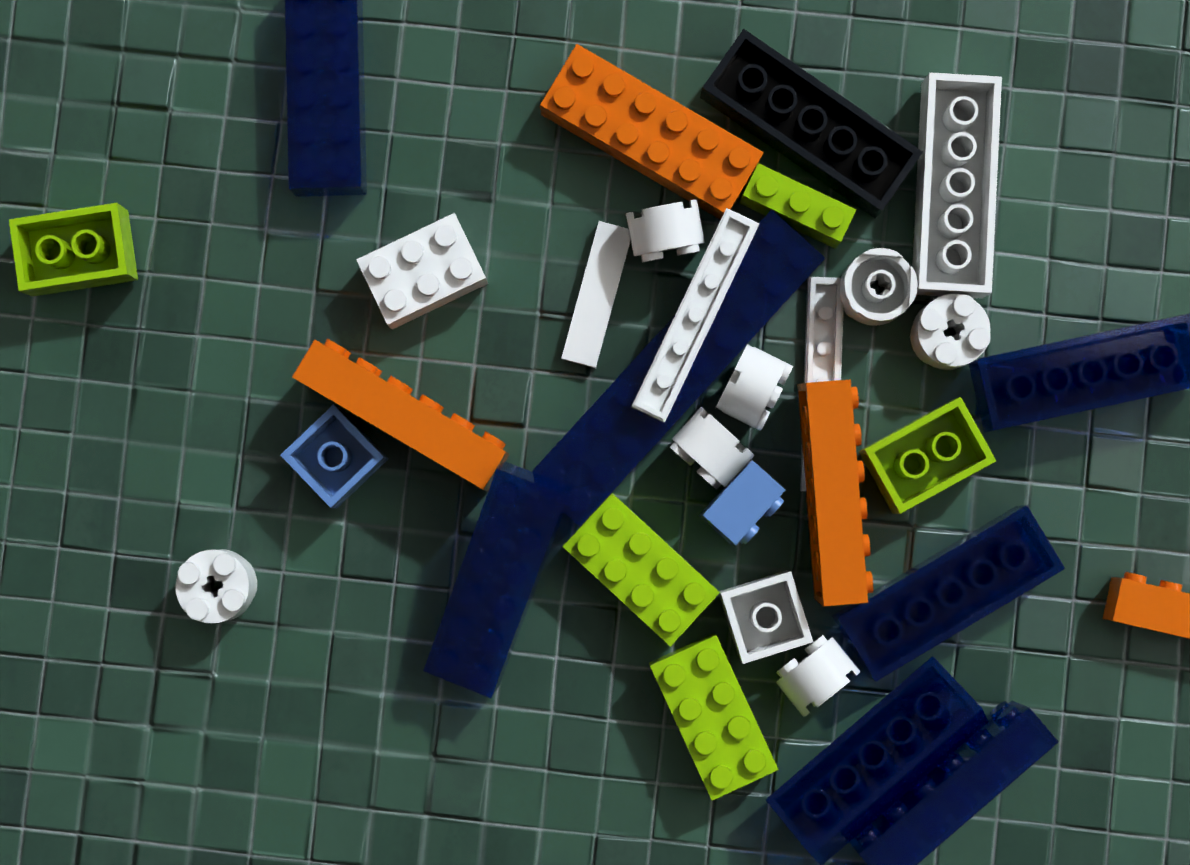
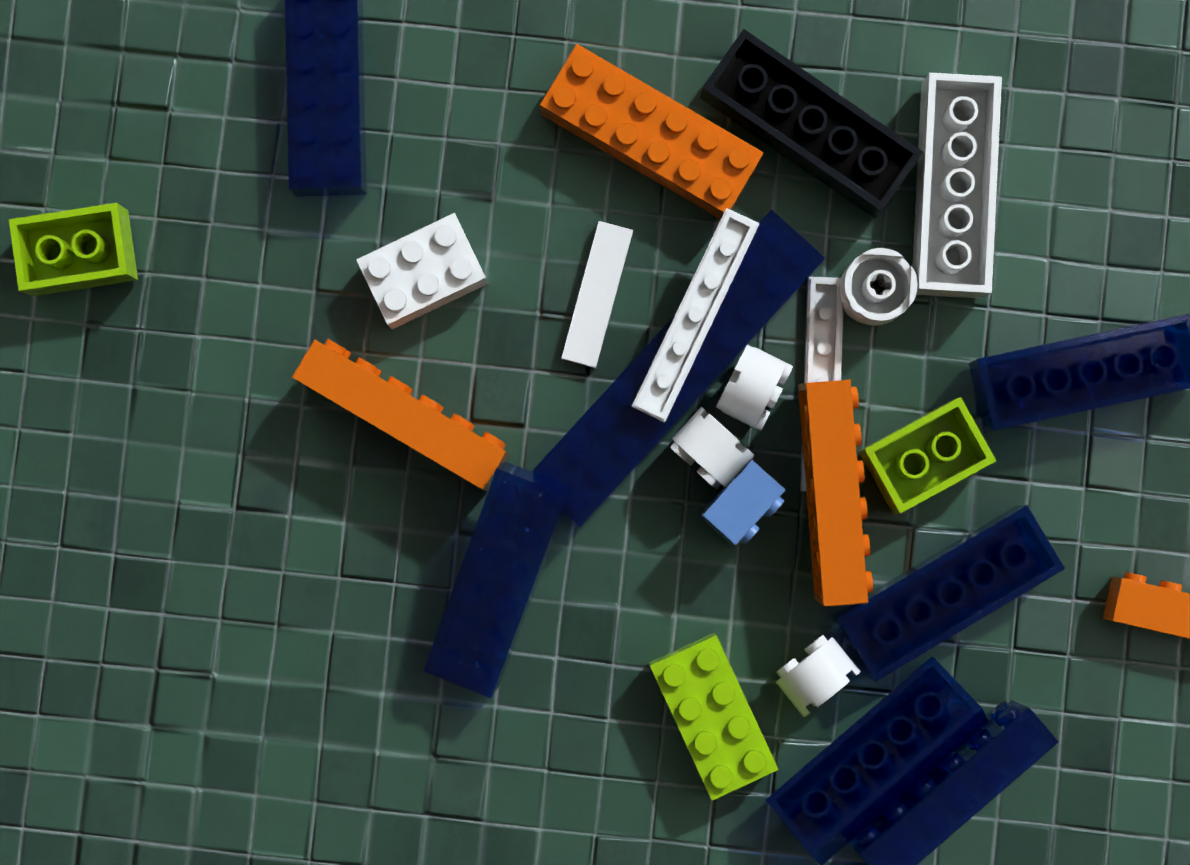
white brick [176,549,257,623] -> none
medium blue brick [280,404,389,509] -> none
lime brick [563,493,720,647] -> none
white brick [626,200,705,263] -> none
white brick [719,570,813,664] -> none
lime brick [740,163,857,249] -> none
white brick [910,294,991,370] -> none

